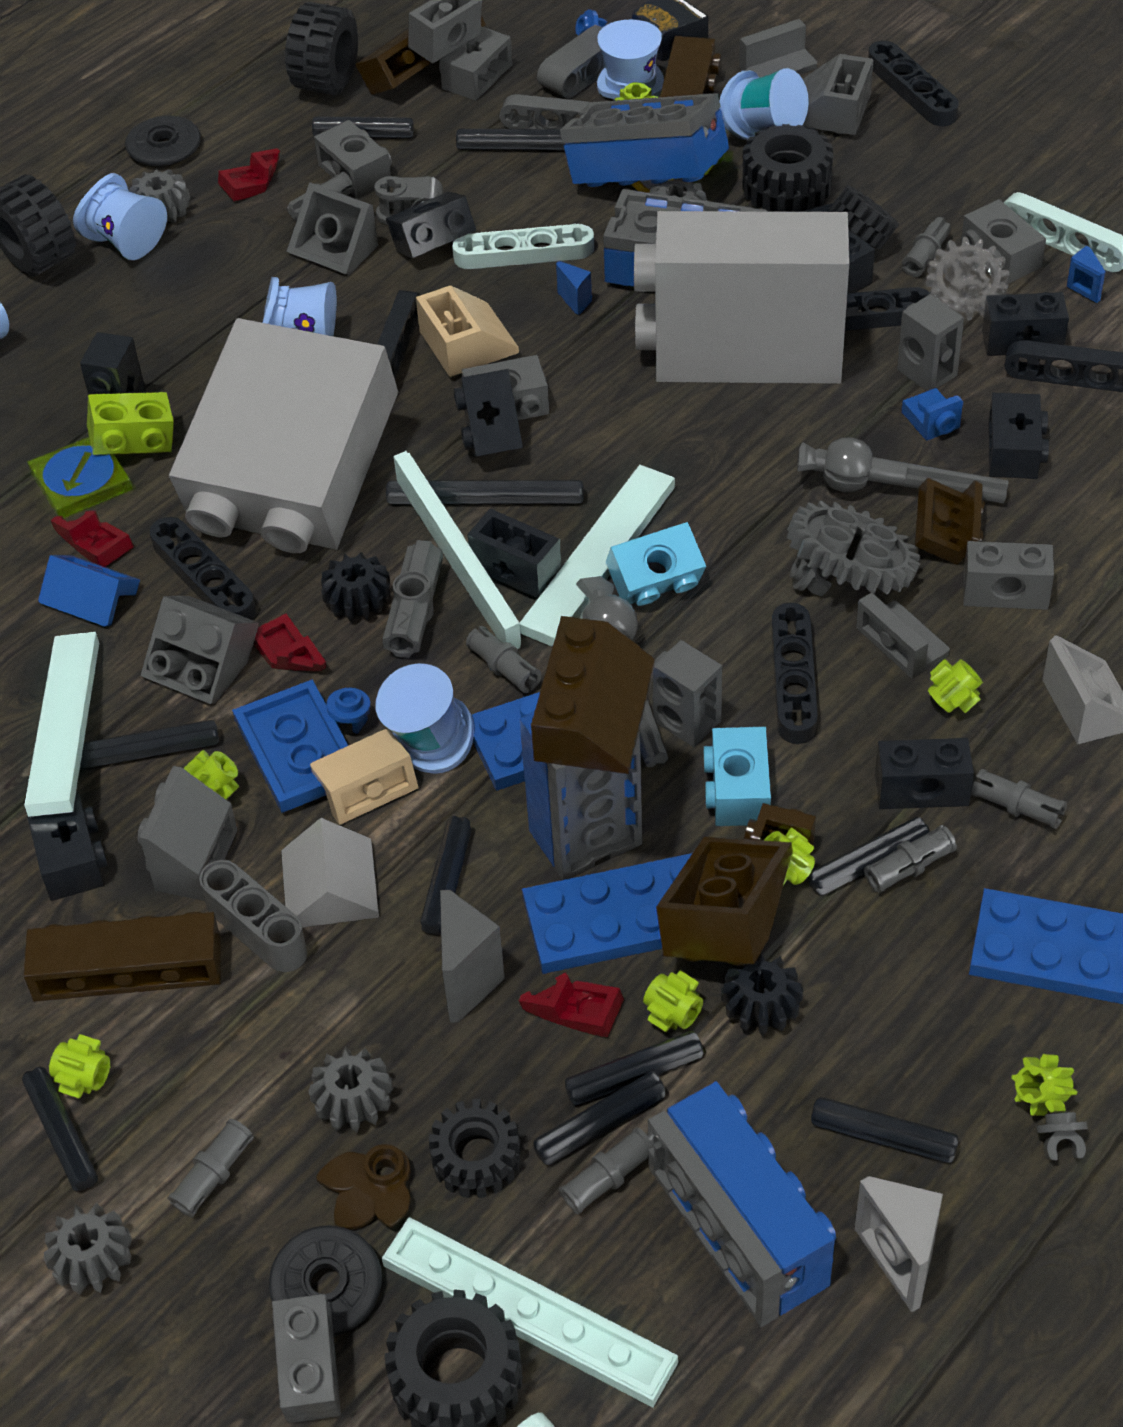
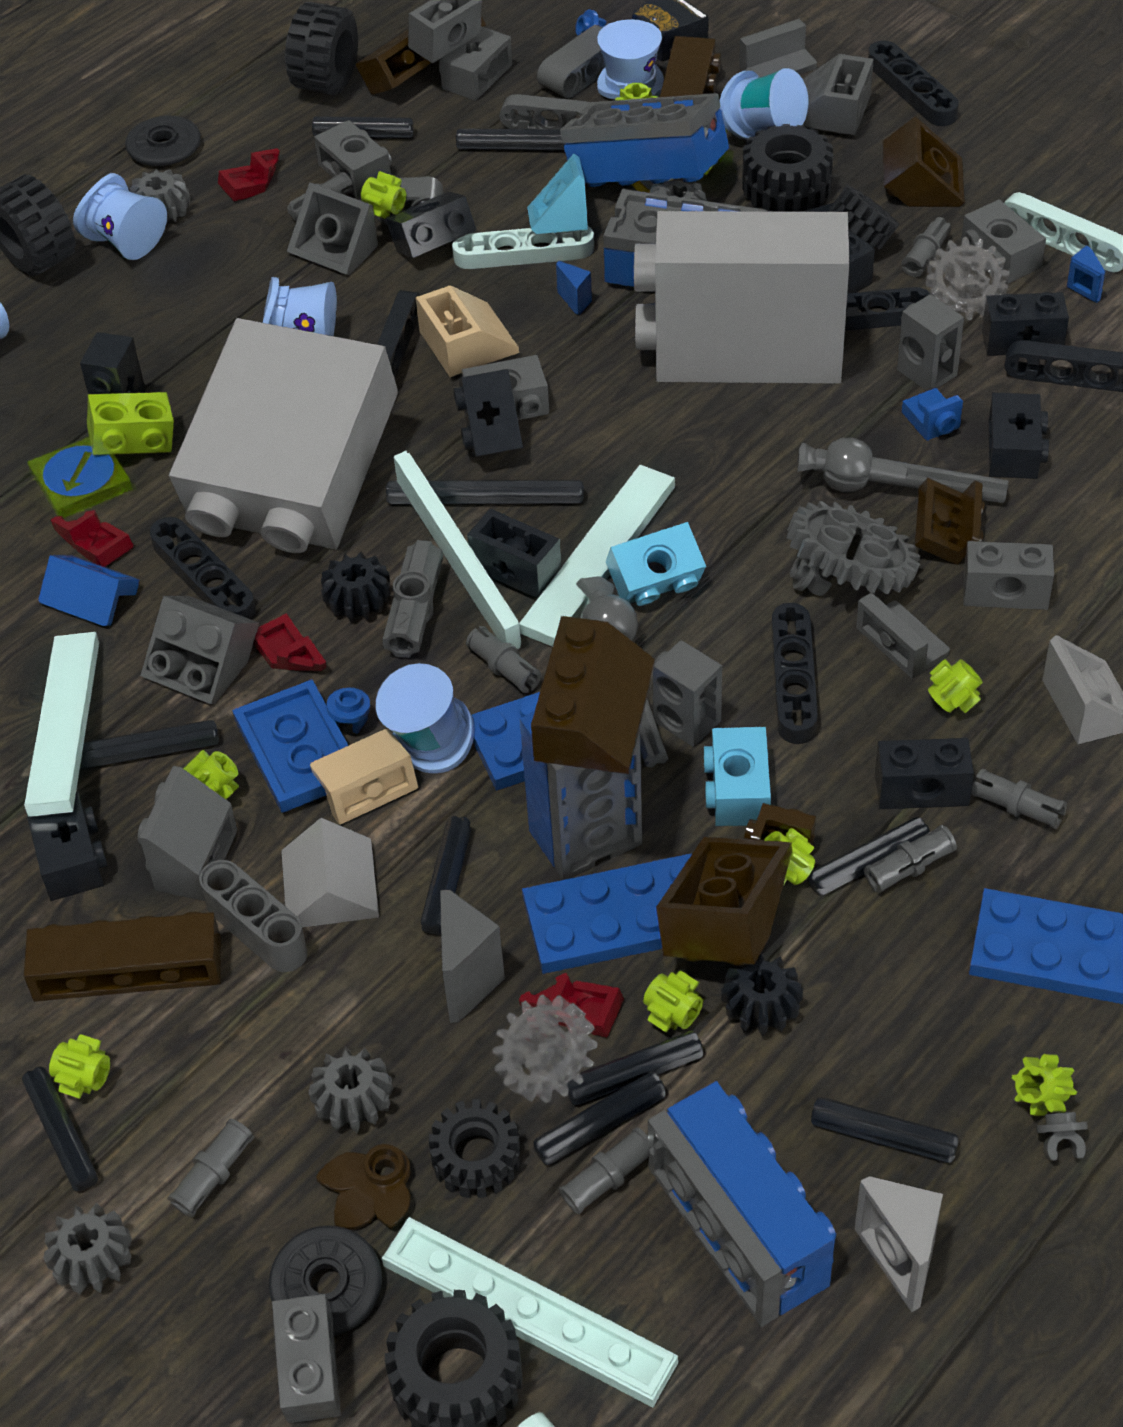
none -> lime gear [361,171,406,219]
none -> clear gear [492,995,597,1102]
none -> medium azure slope [527,154,588,234]
none -> dark brown slope [883,116,965,207]

